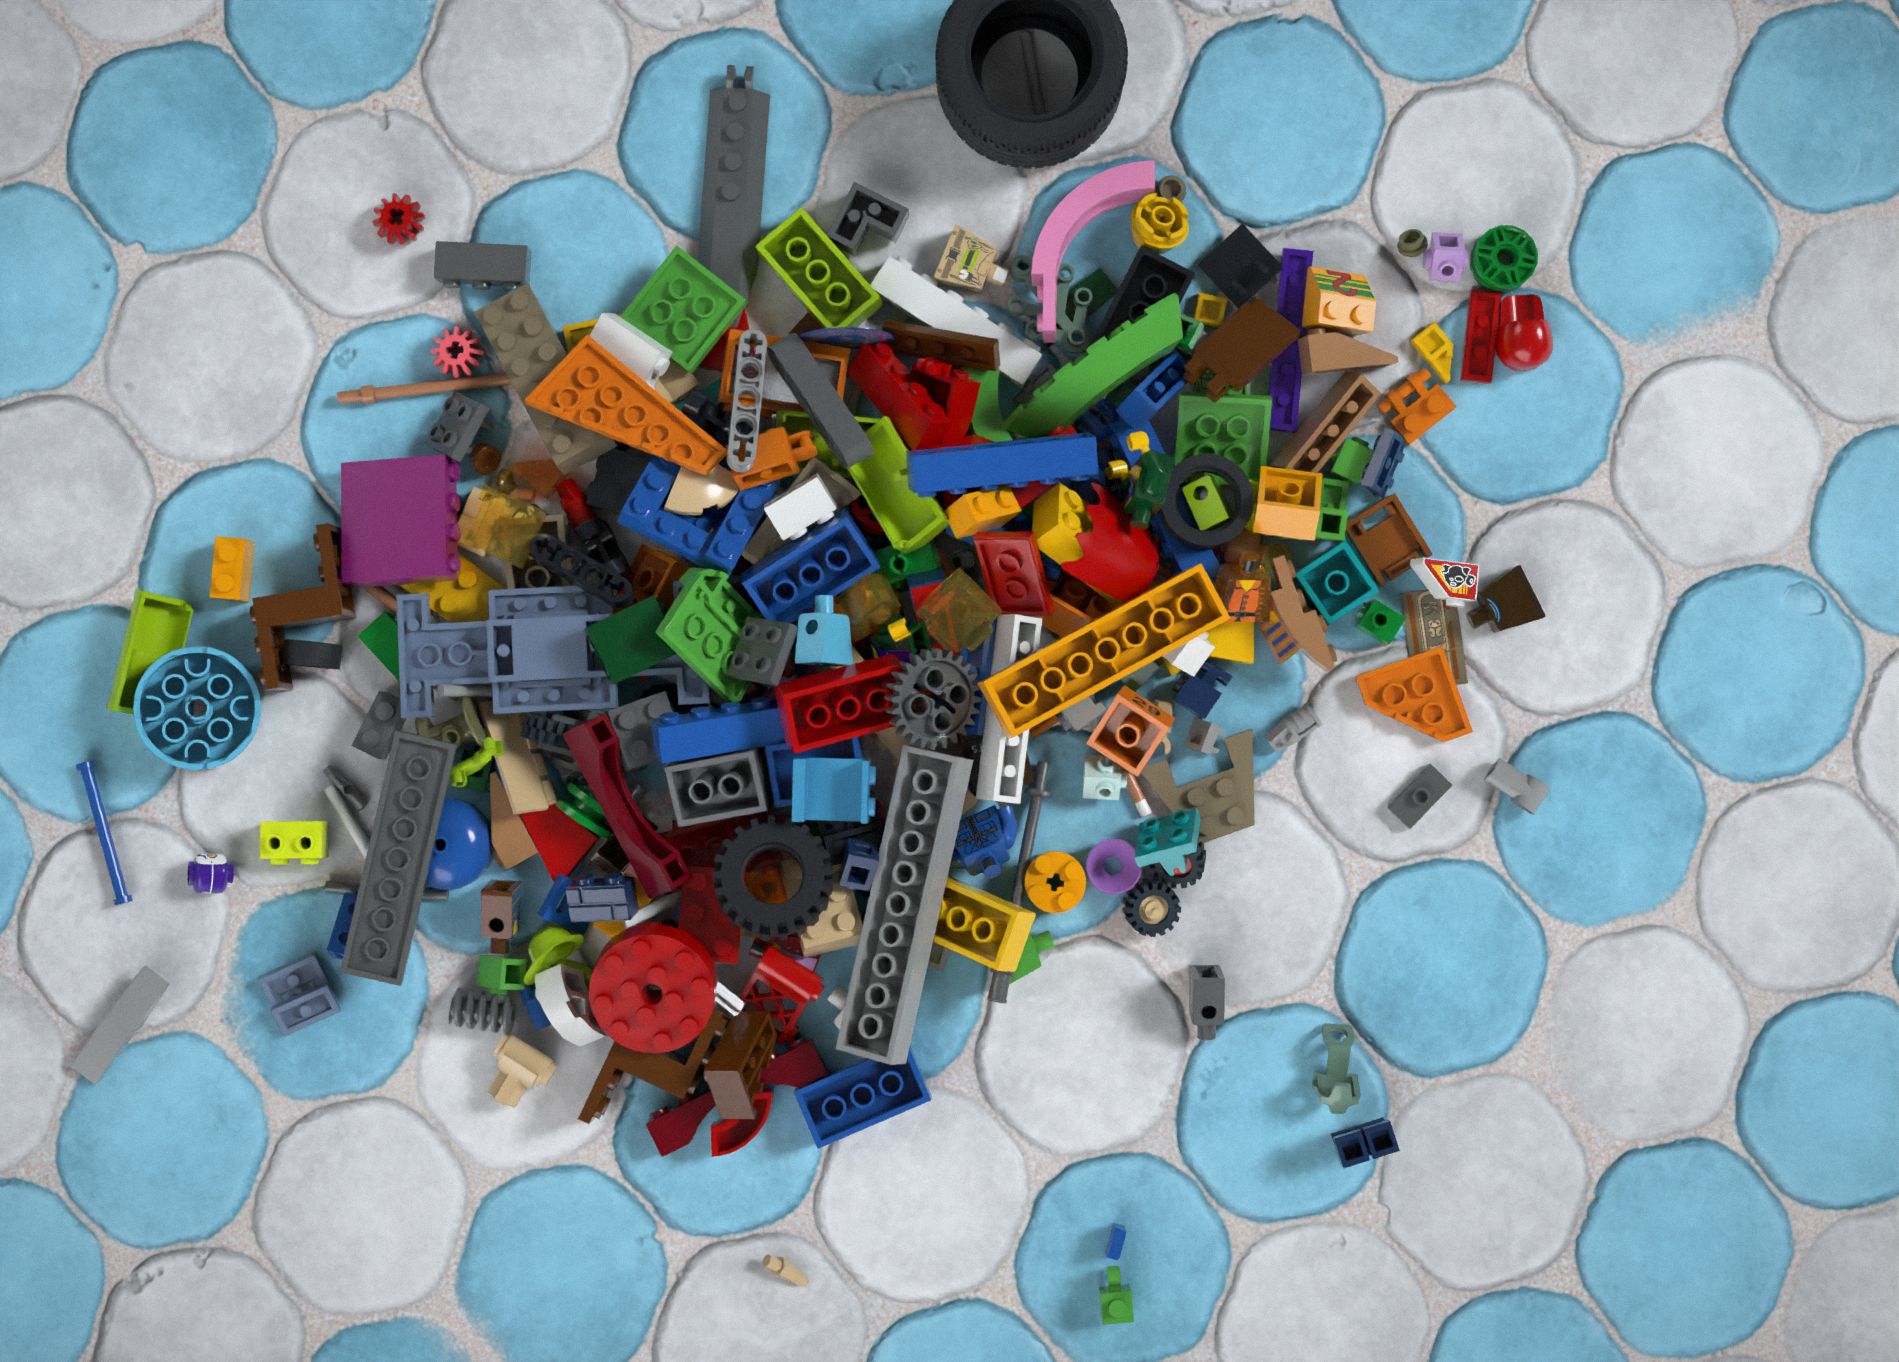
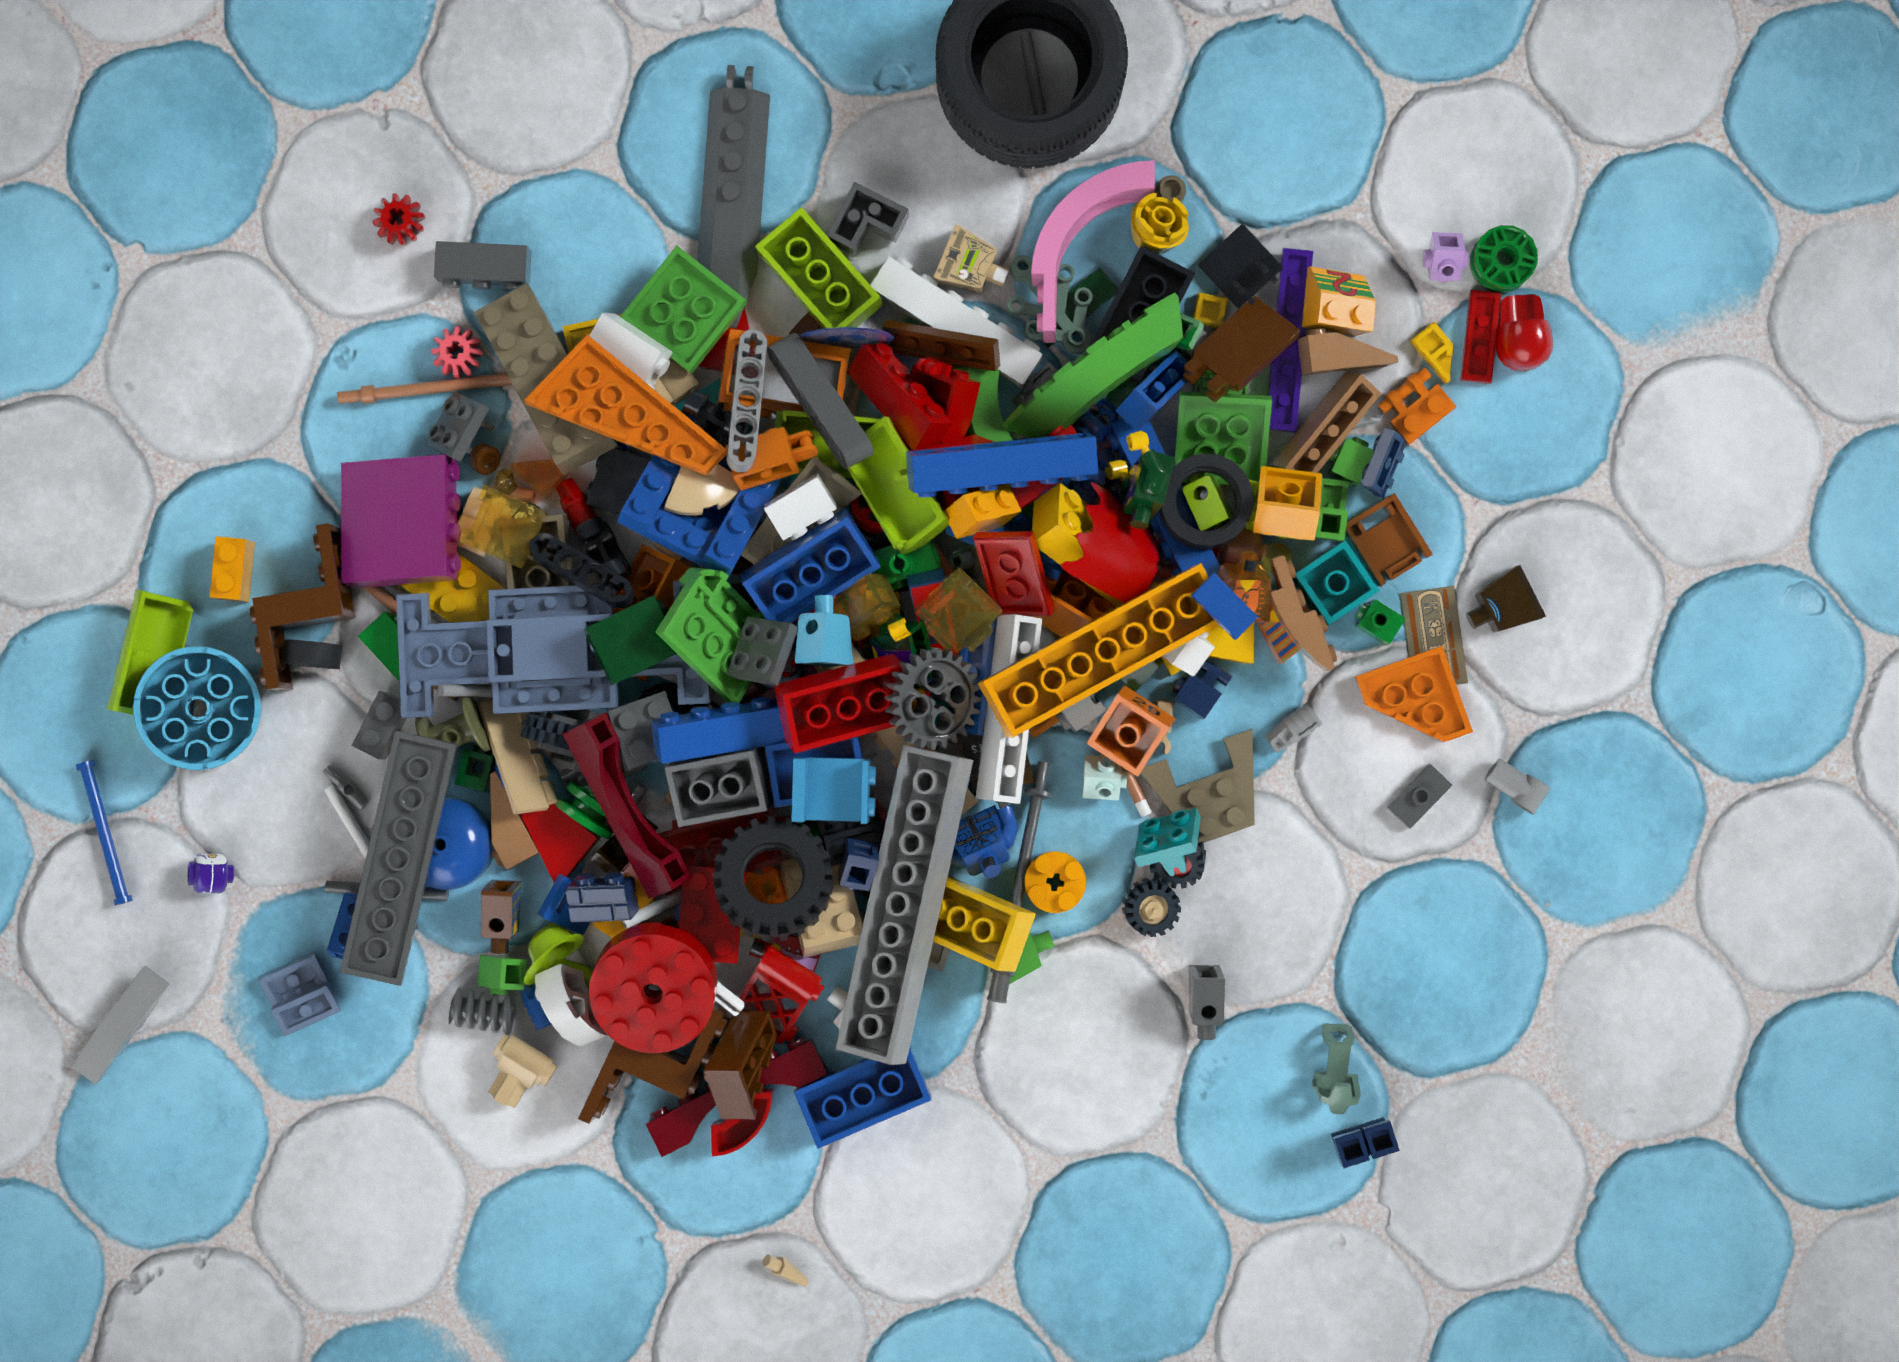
neon yellow brick [260,821,329,865] -> none
lime arm [450,737,504,788] -> none
medium lavender piece [1086,839,1142,895] -> none
bright green brick [1099,1266,1134,1325] -> none
blue tile [1105,1223,1127,1260] -> none
light grey tile [1184,718,1225,755] -> none
olive plate [1397,229,1428,257] -> none
slope [1410,558,1479,607] -> none
none -> blue tile [1190,572,1258,640]

